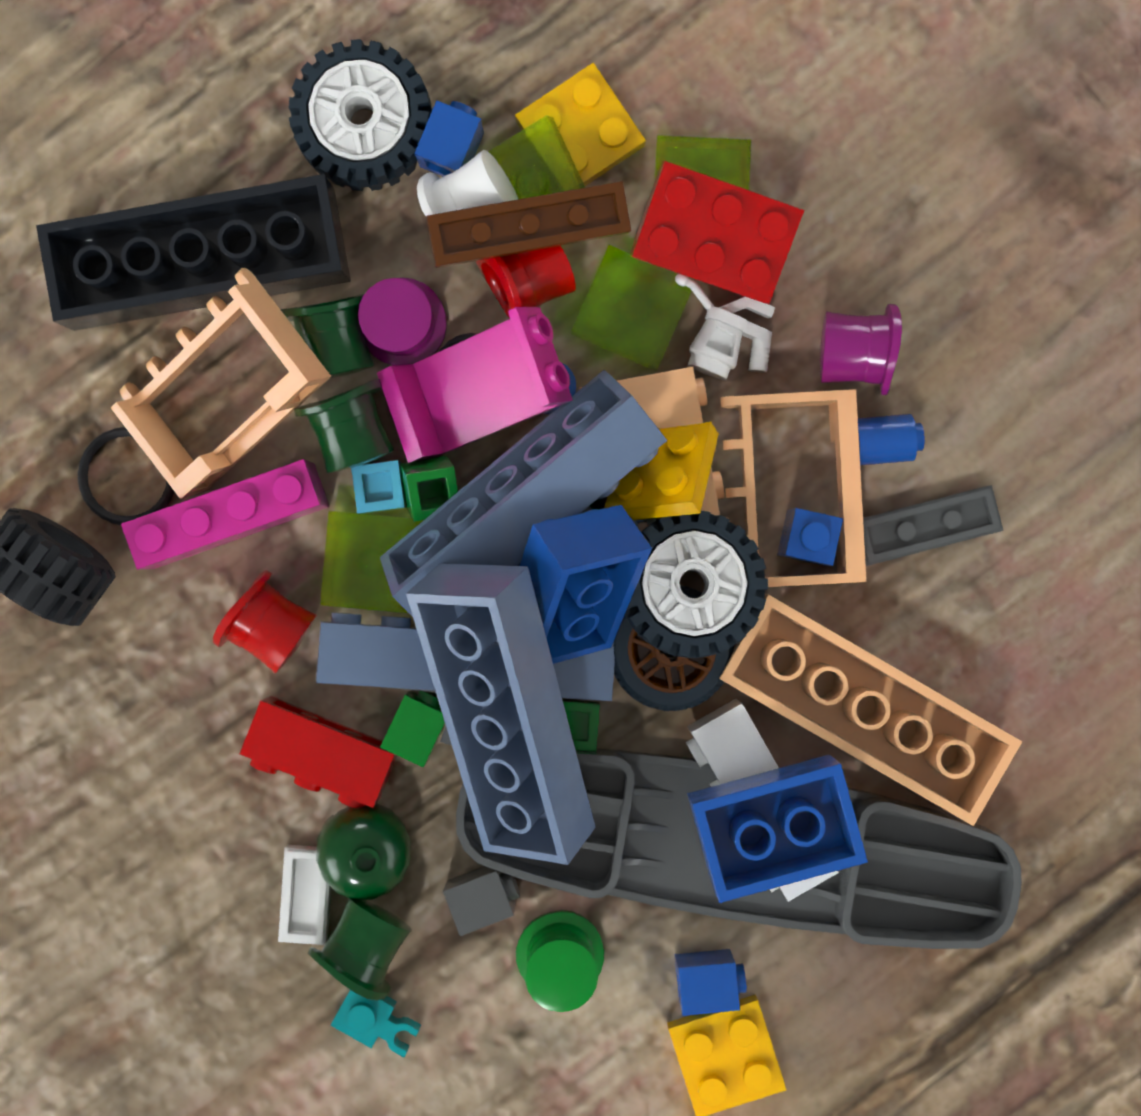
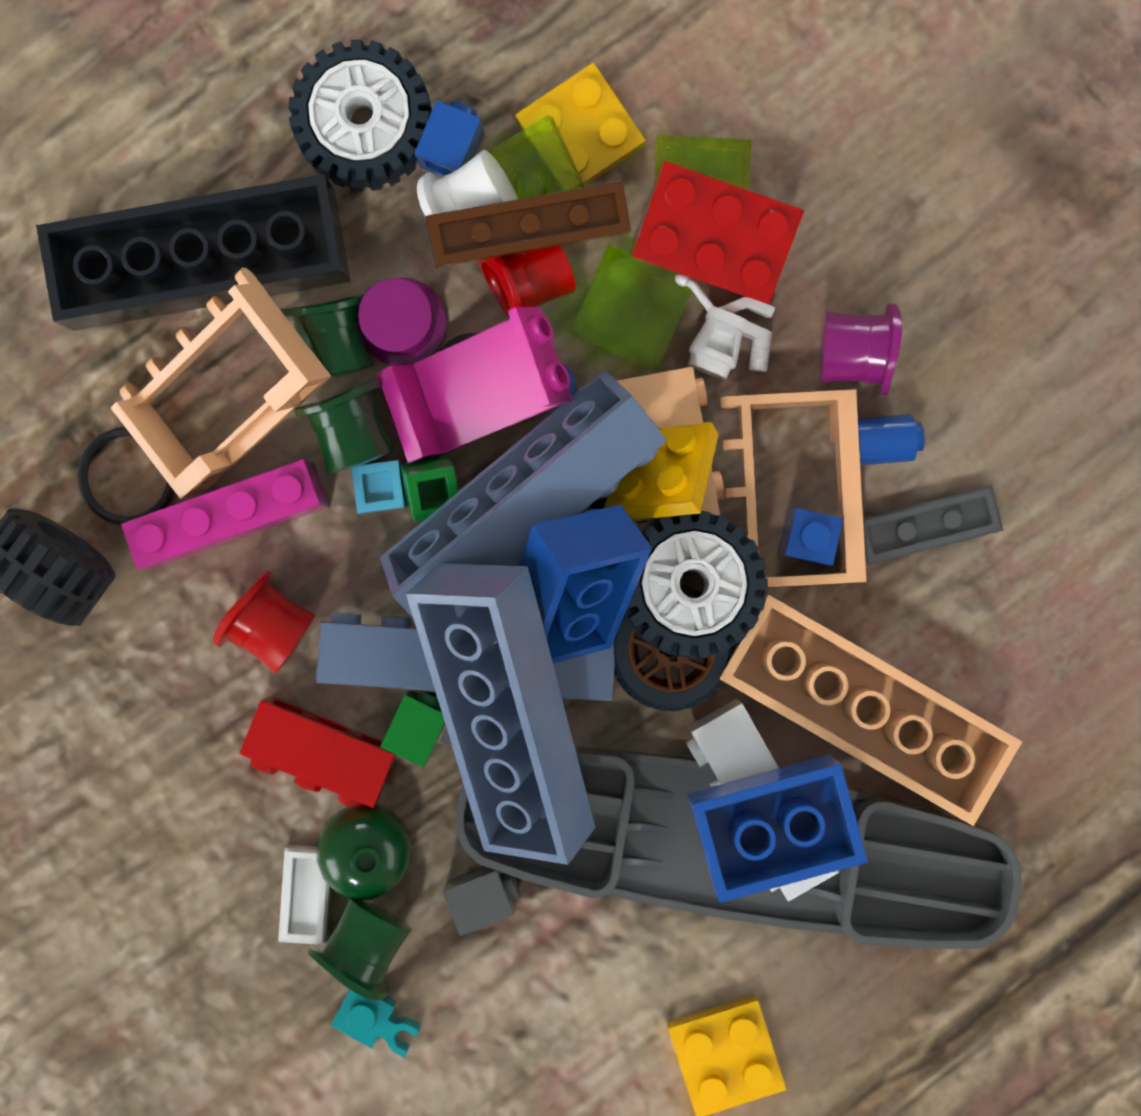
clear neon green plate [320,511,424,613] -> none
green piece [516,910,604,1012] -> none
green plate [563,700,600,752] -> none
blue brick [674,949,747,1016] -> none

